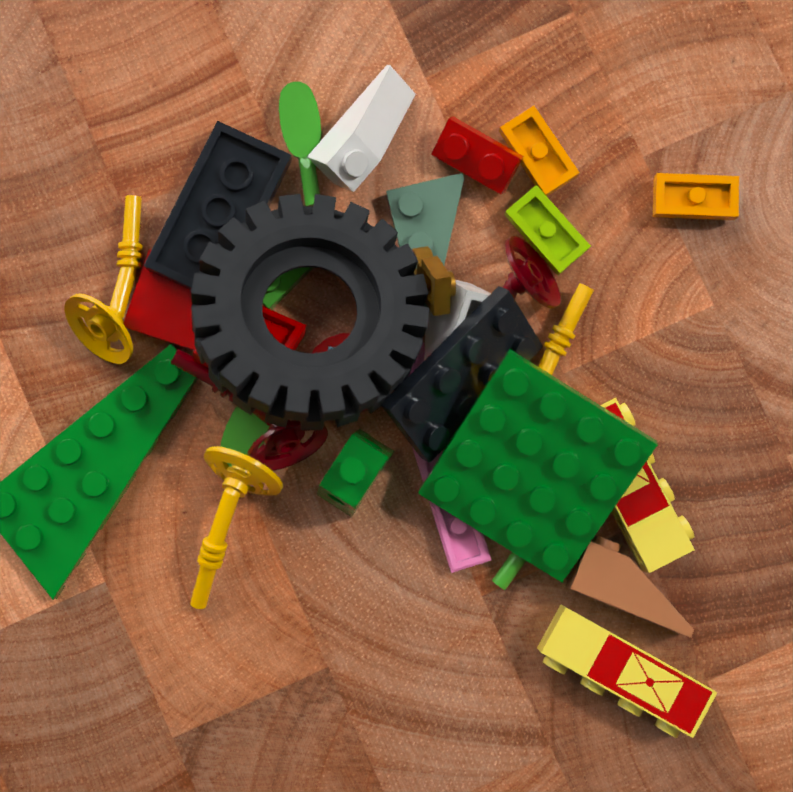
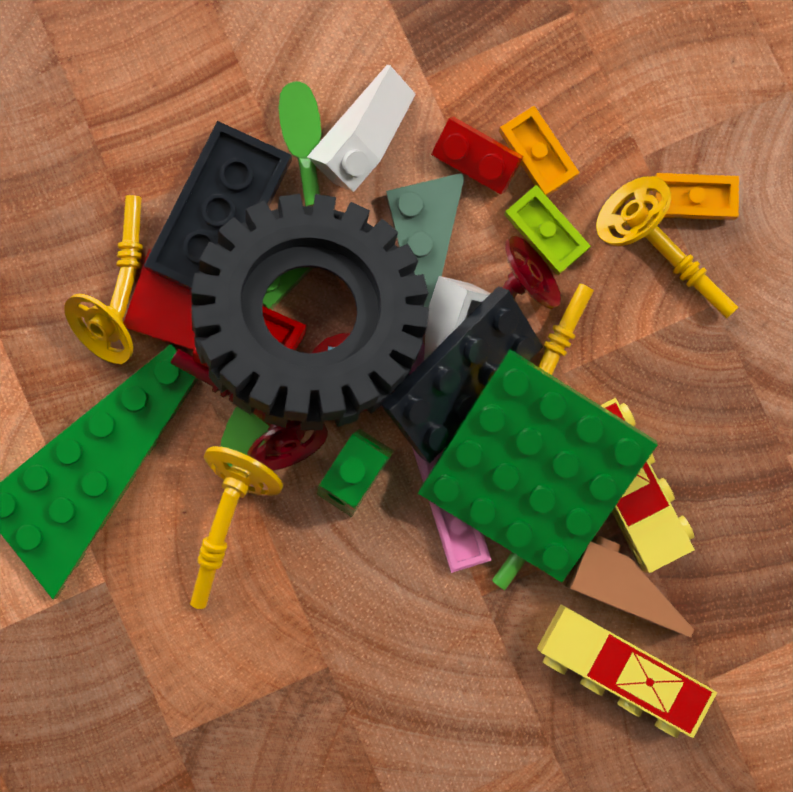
pearl gold plate [412,246,456,316] -> none
none -> yellow dish [596,176,739,319]

